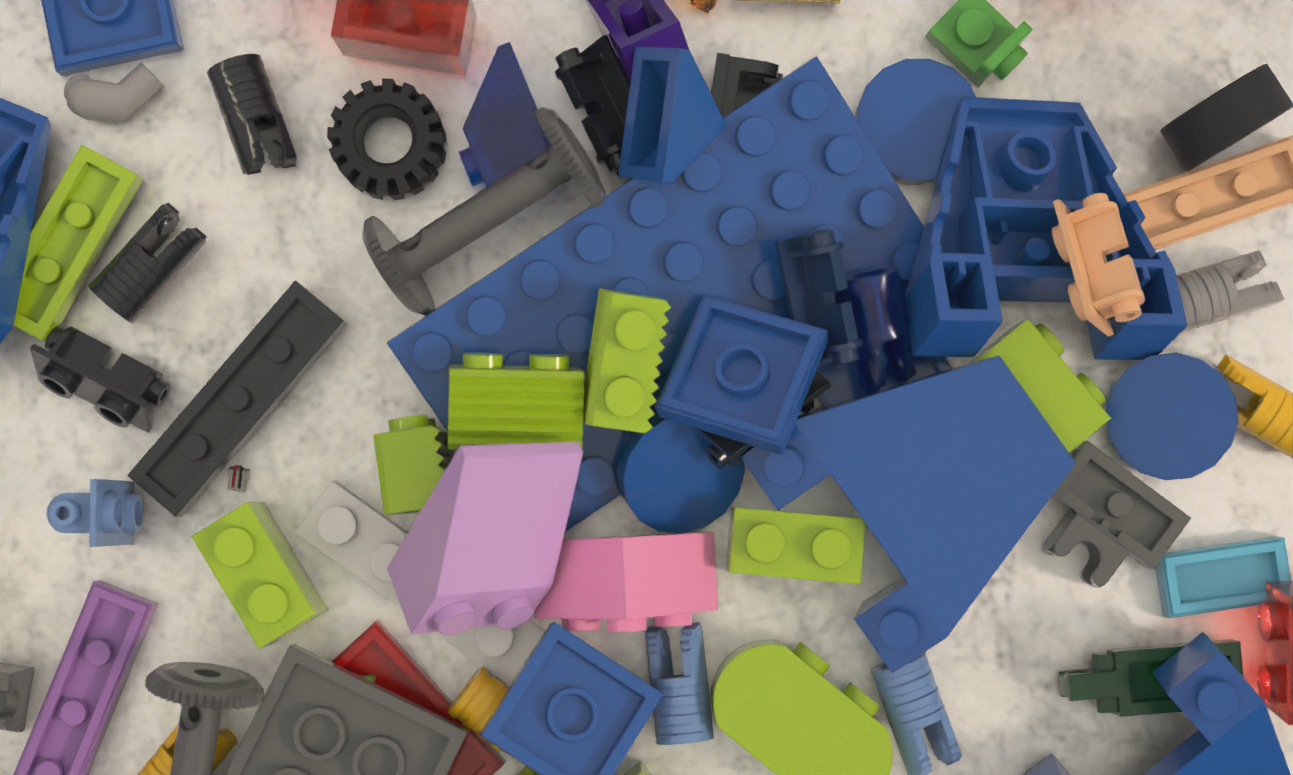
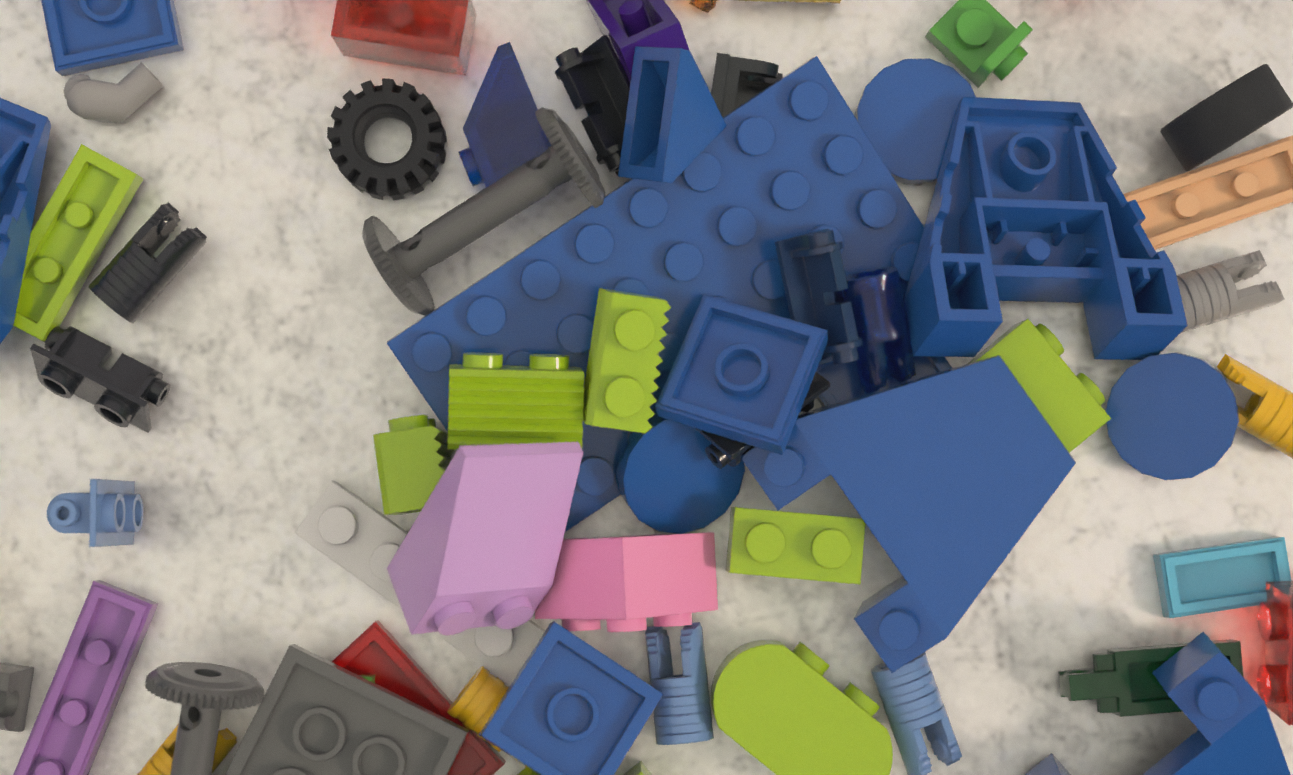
black plate [127,280,348,517] -> none
lime brick [191,502,329,649] -> none
black hinge [207,54,297,175] -> none
light grey piece [228,465,250,492] -> none
dark grey plate [1043,441,1191,588] -> none
light nougat hinge [1052,193,1145,336] -> none

